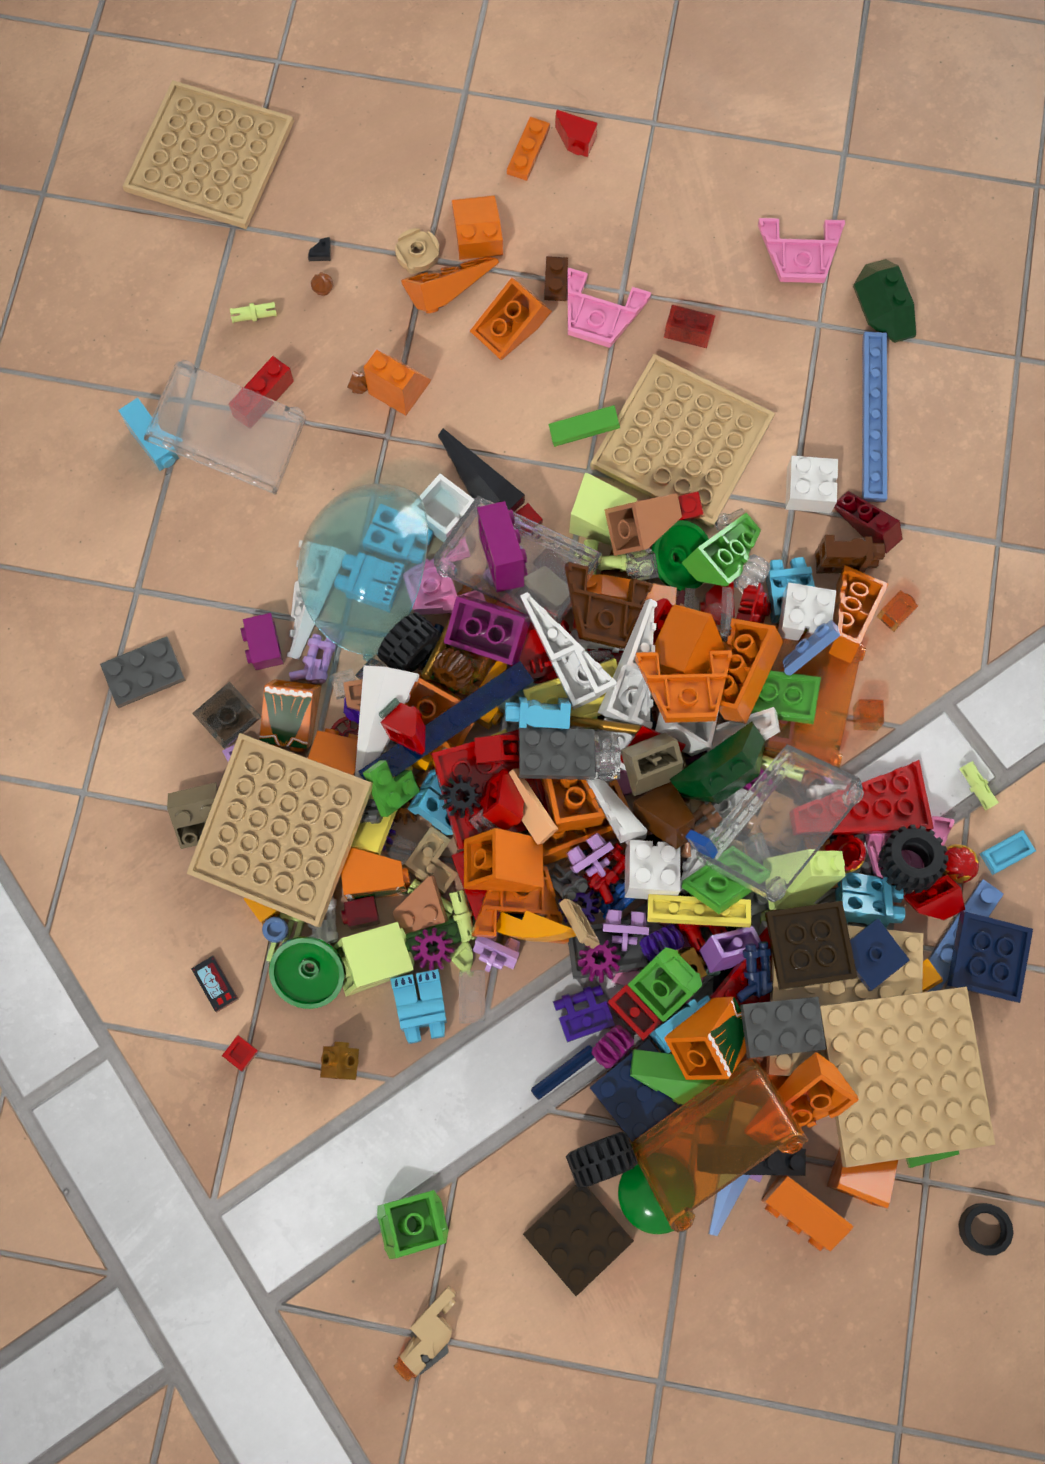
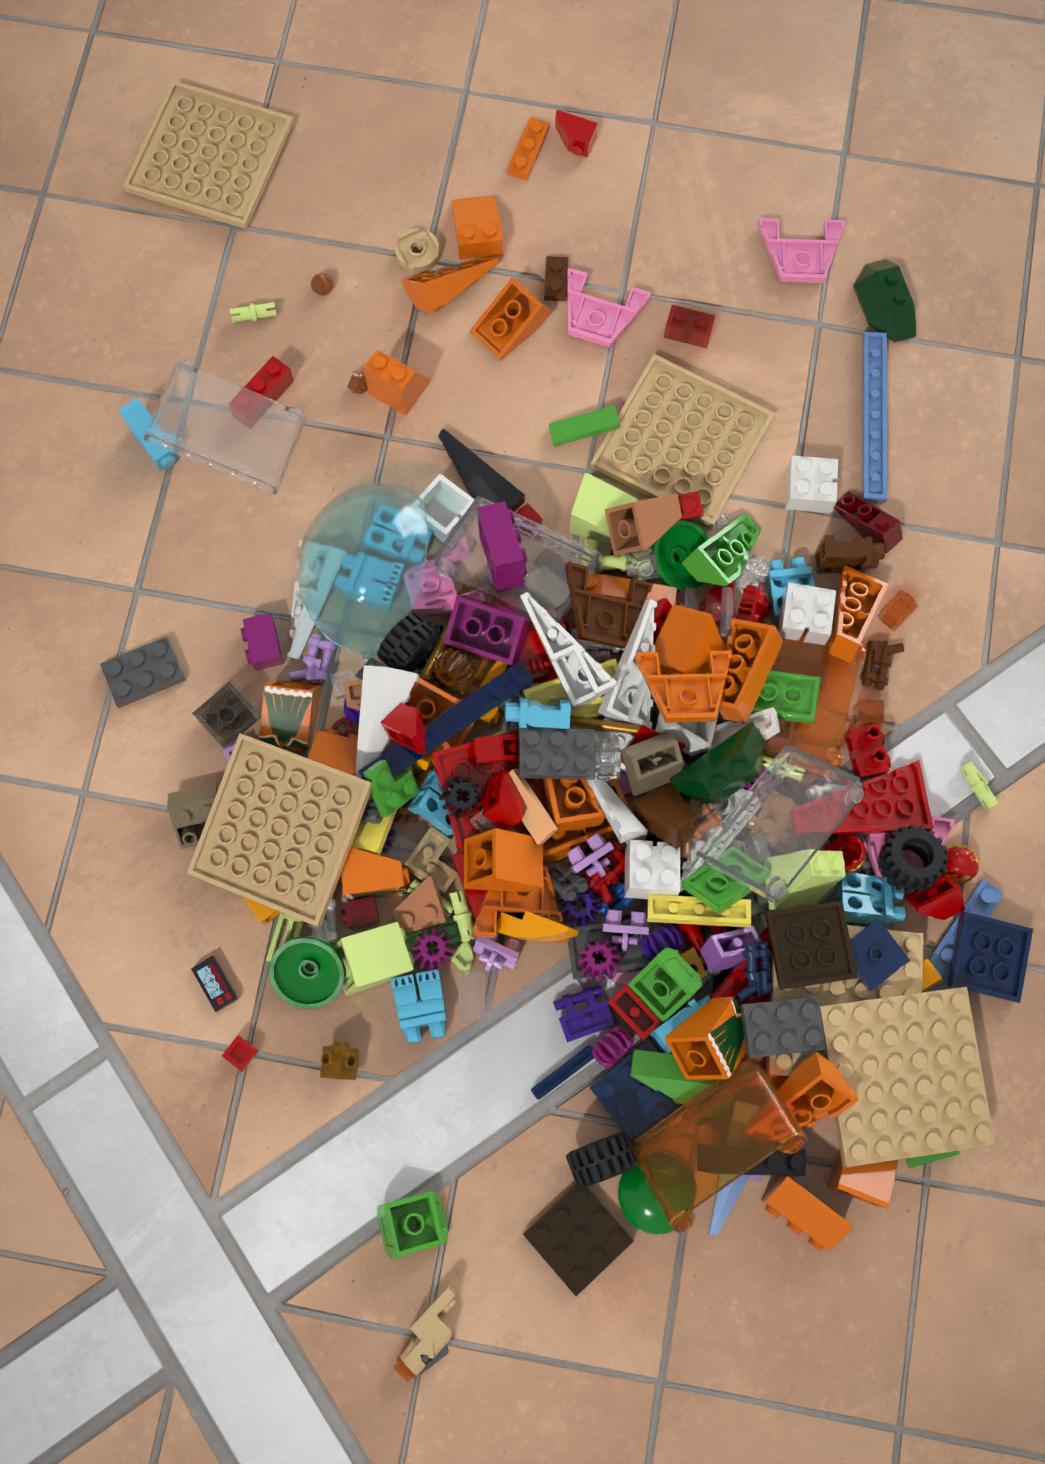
medium blue tile [262,917,289,943] -> none
black tile [308,237,331,262] -> none
sand green leg [379,698,400,719] -> none
tan tile [559,898,600,949] -> none
blue tile [685,830,718,859] -> none
medium blue hinge [783,620,840,675] -> none
black tyre [958,1203,1014,1256] -> none
medium azure tile [980,830,1036,875] -> none
none -> red brick [844,724,891,781]
none -> reddish brown piece [860,640,904,690]

